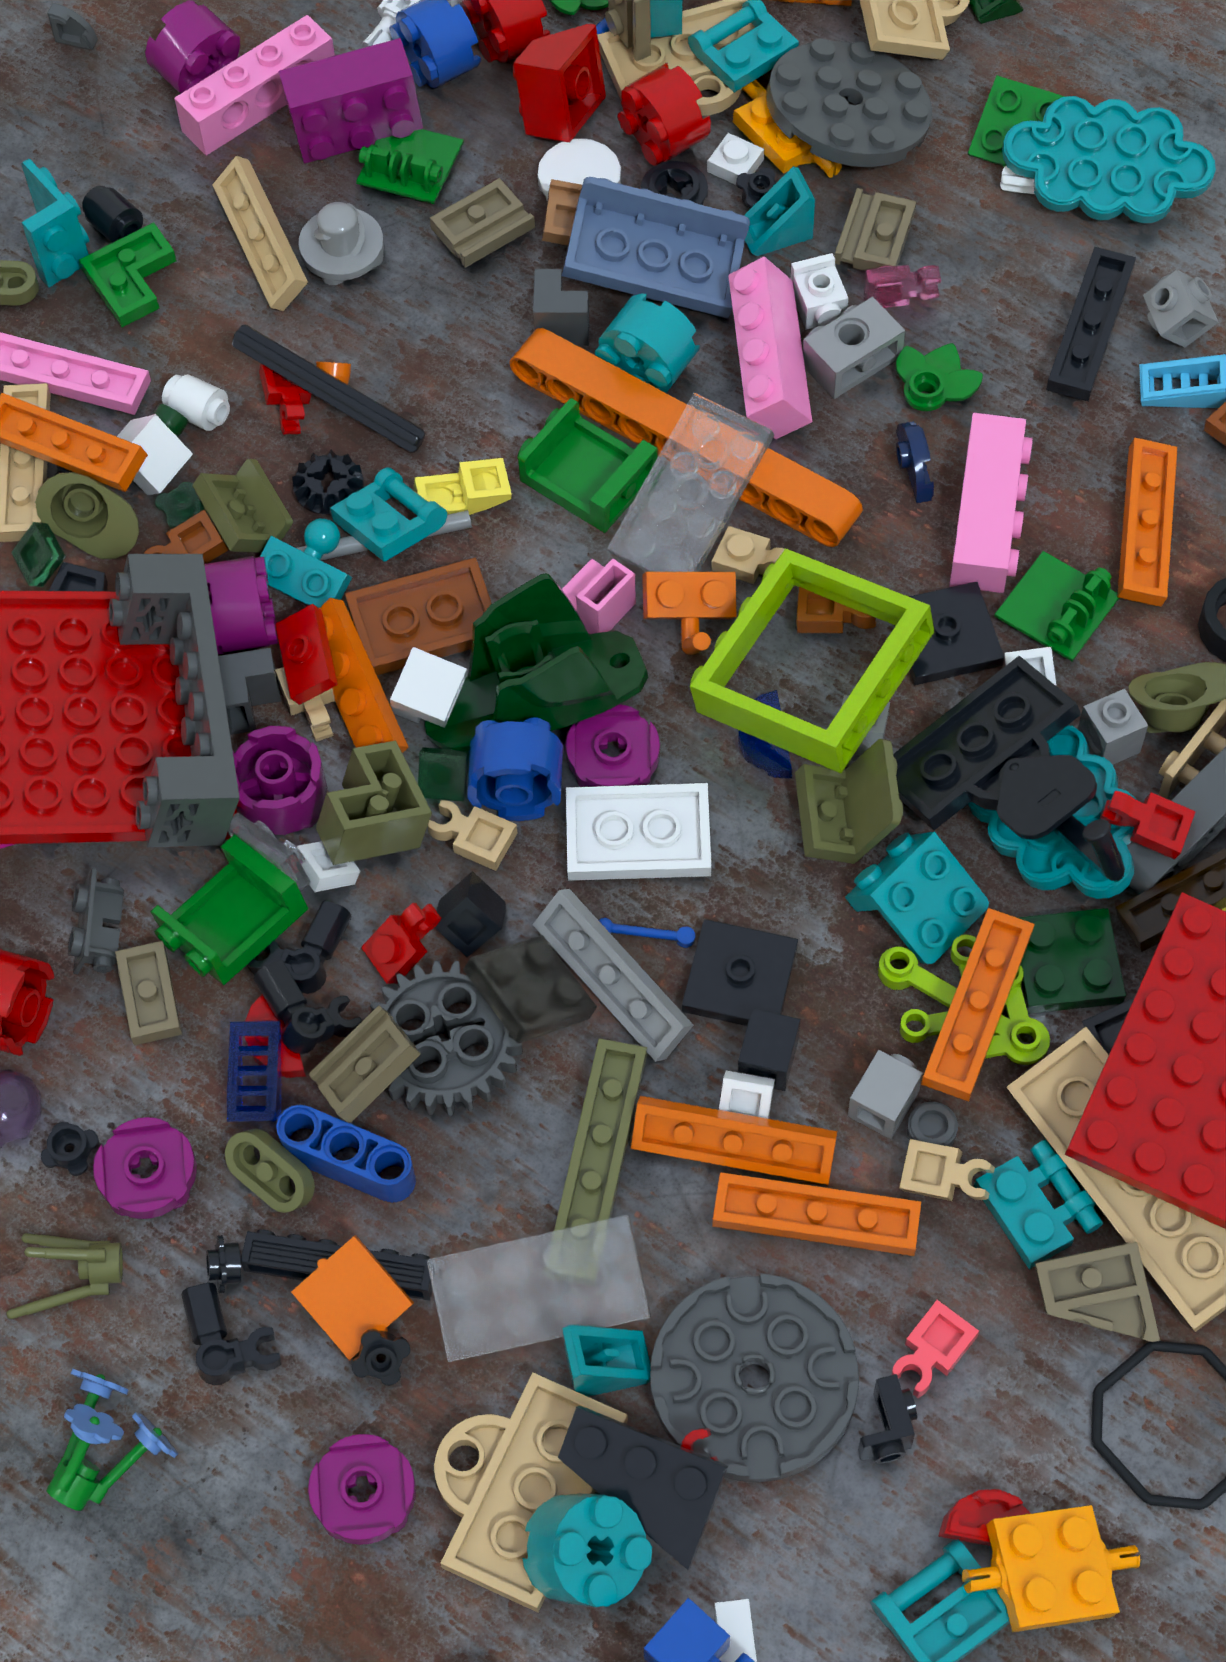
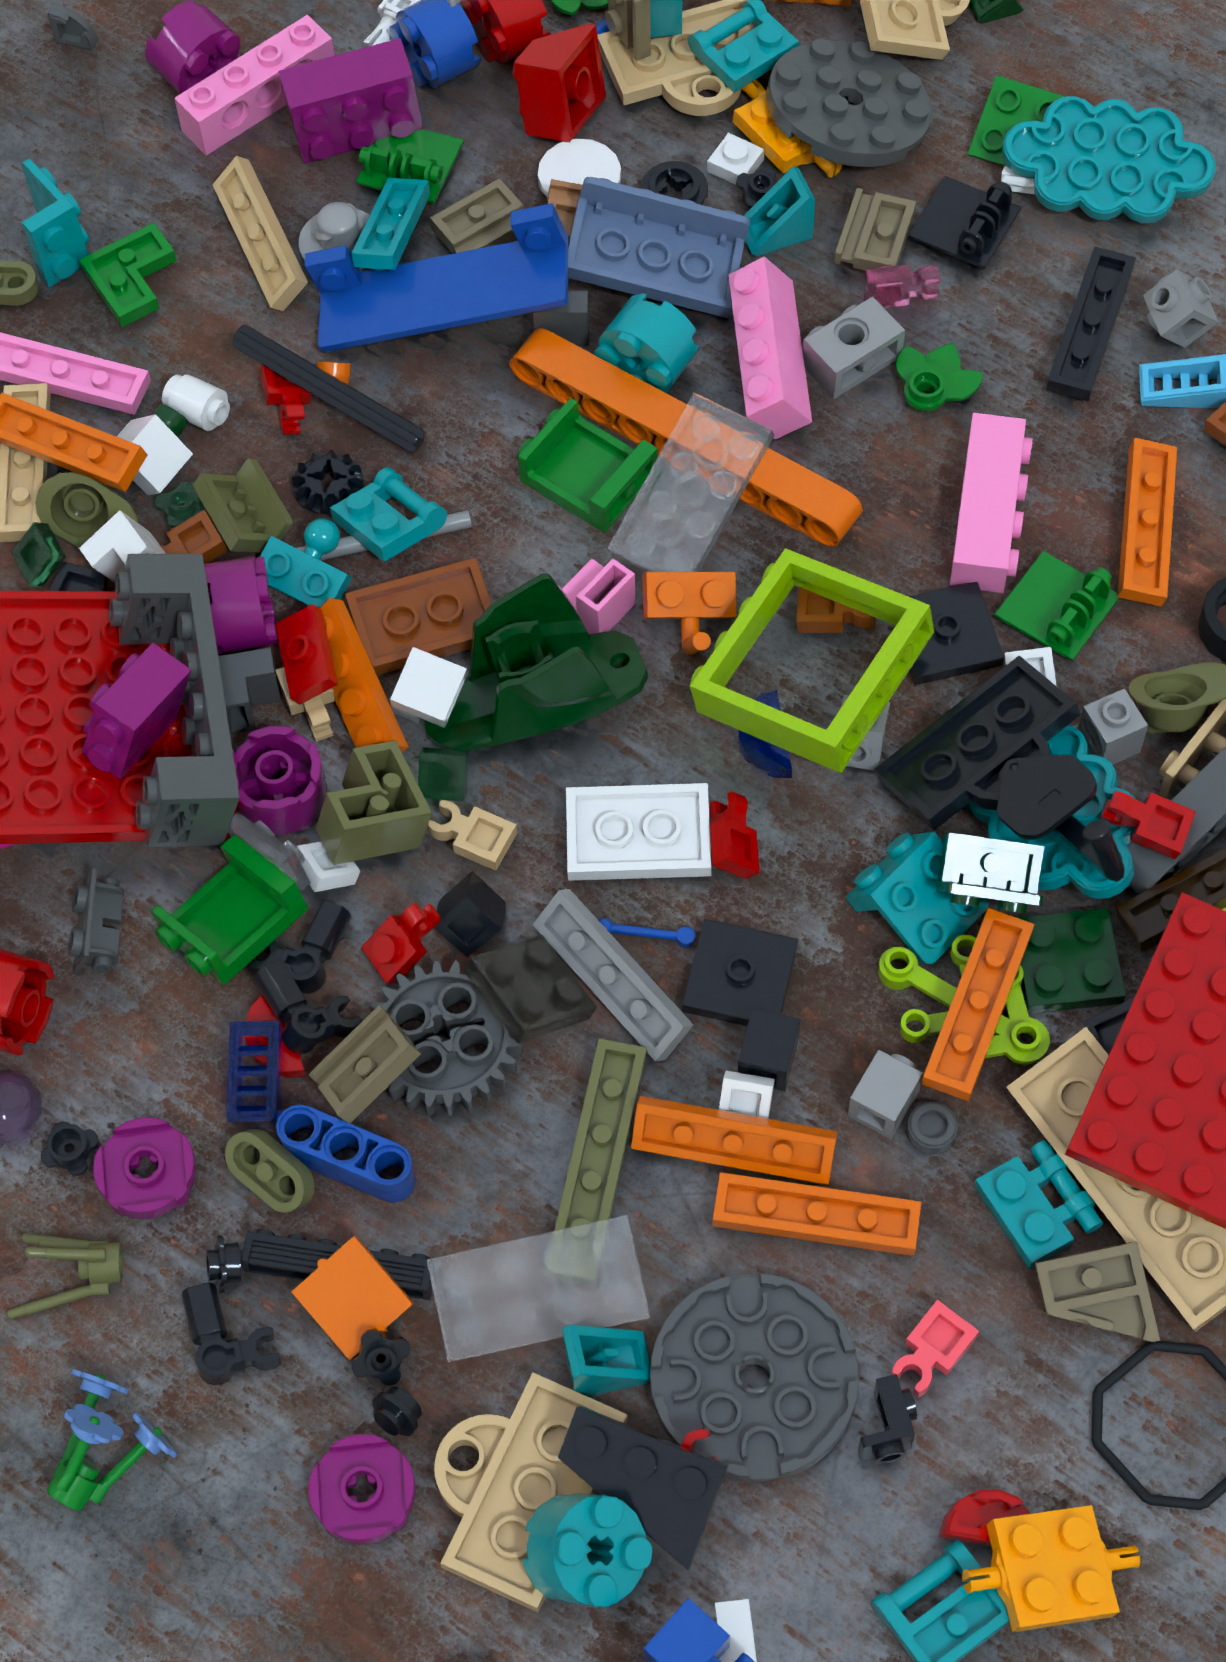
black brick [82,186,143,243] -> none
dark tan plate [115,941,182,1046] -> none
light yellow slope [414,458,512,515] -> none
blue brick [467,717,563,821] -> none
magenta plate [566,704,660,787] -> none
red brick [617,63,711,166] -> none
tan plate [711,526,784,584] -> none
white brick [790,253,848,330] -> none
olive bracket [795,739,903,864] -> none
dark blue plate [896,421,934,503] -> none
tan plate [899,1139,995,1201] -> none
none -> white piece [79,510,166,582]
none -> magenta brick [82,643,191,780]
none -> blue bracket [305,203,568,352]
none -> teal plate [351,178,430,271]
none -> black plate [372,1387,422,1436]
none -> red plate [709,791,760,879]
none -> black hinge [908,176,1021,269]
none -> bracket [937,832,1044,913]

